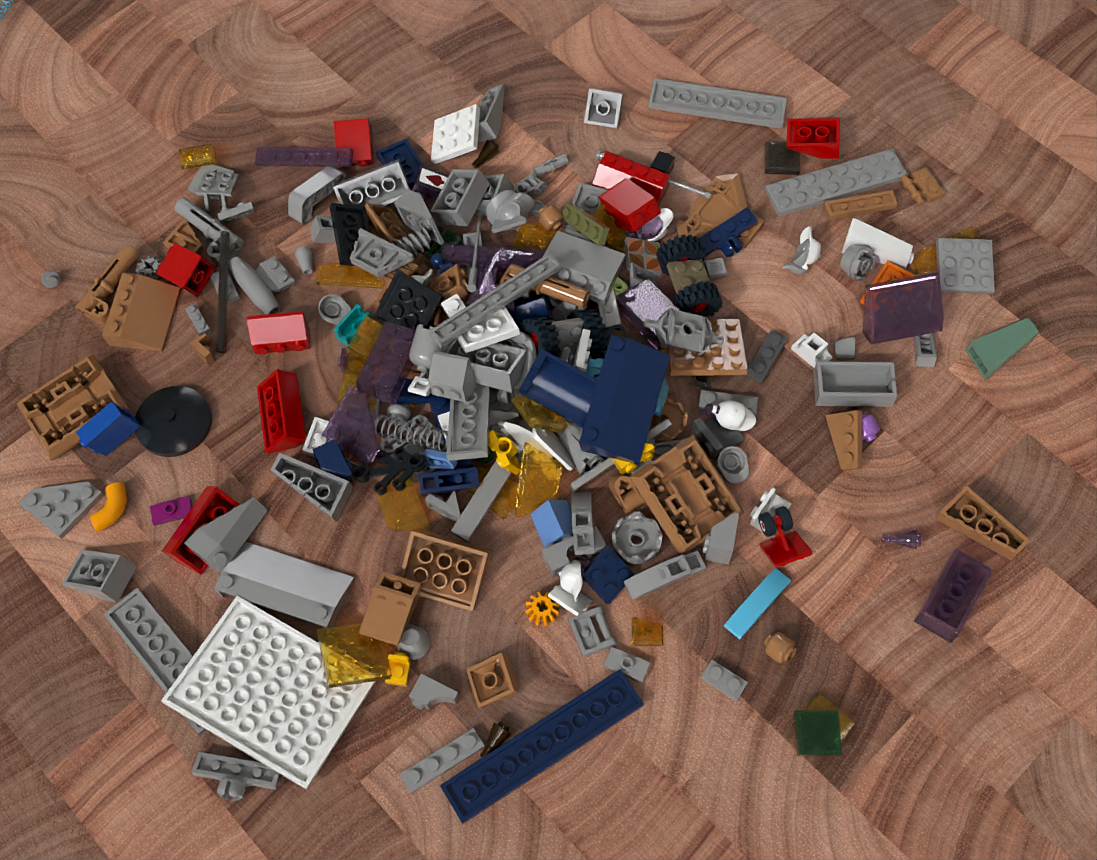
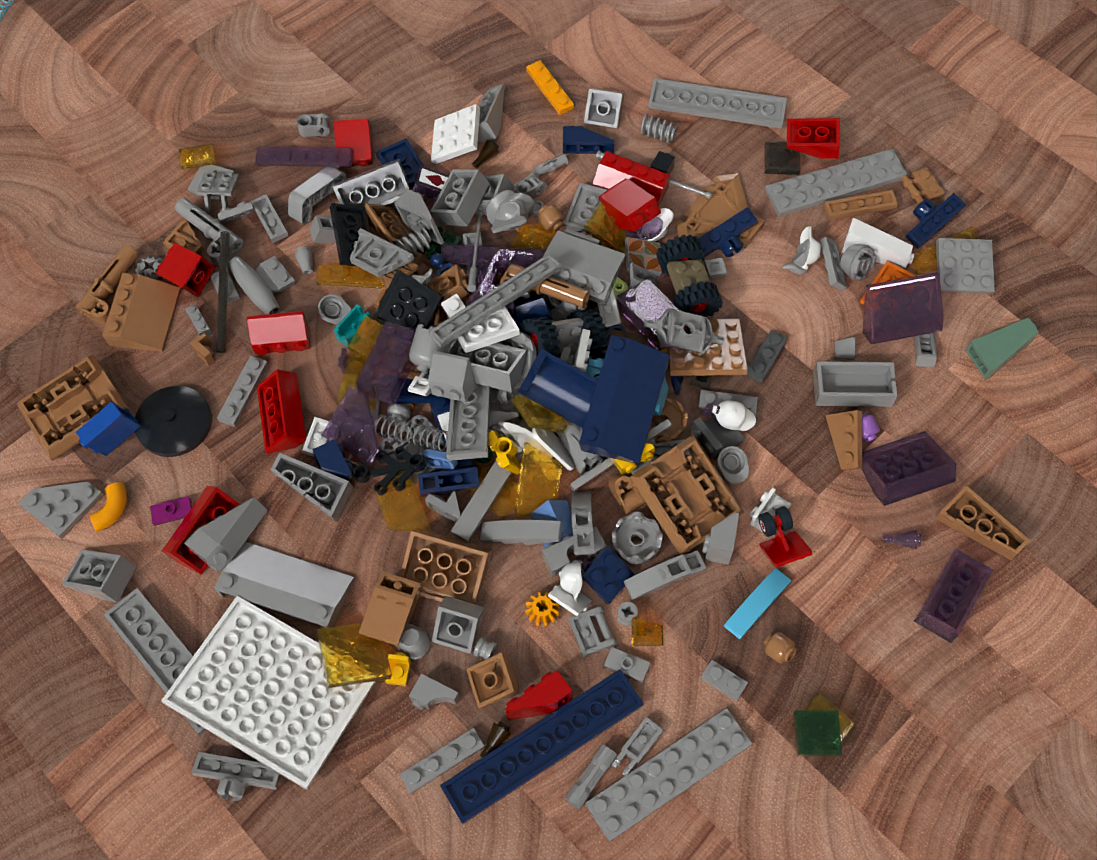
light grey plate [41,270,60,288] -> none
olive plate [562,202,610,246] -> none
white brick [791,333,833,368] -> none
none -> light grey plate [217,356,268,427]
none -> light grey plate [250,194,288,243]
none -> light grey piece [296,113,330,137]
none -> light grey slope [432,596,485,654]
none -> light grey wheel [473,637,497,660]
none -> light grey slope [480,520,562,545]
none -> red slope [505,670,572,720]
none -> light orange plate [526,60,574,115]
none -> dark blue slope [563,126,614,154]
none -> light grey axle [565,744,617,810]
none -> light grey plate [585,708,752,842]
none -> light grey hinge [612,716,664,776]
none -> light grey wheel [617,602,638,626]
none -> light grey piece [641,113,679,144]
none -> dark blue slope [670,376,684,395]
none -> light grey plate [820,237,847,291]
none -> clear purple slope [862,431,956,506]
none -> dark blue plate [905,193,966,249]

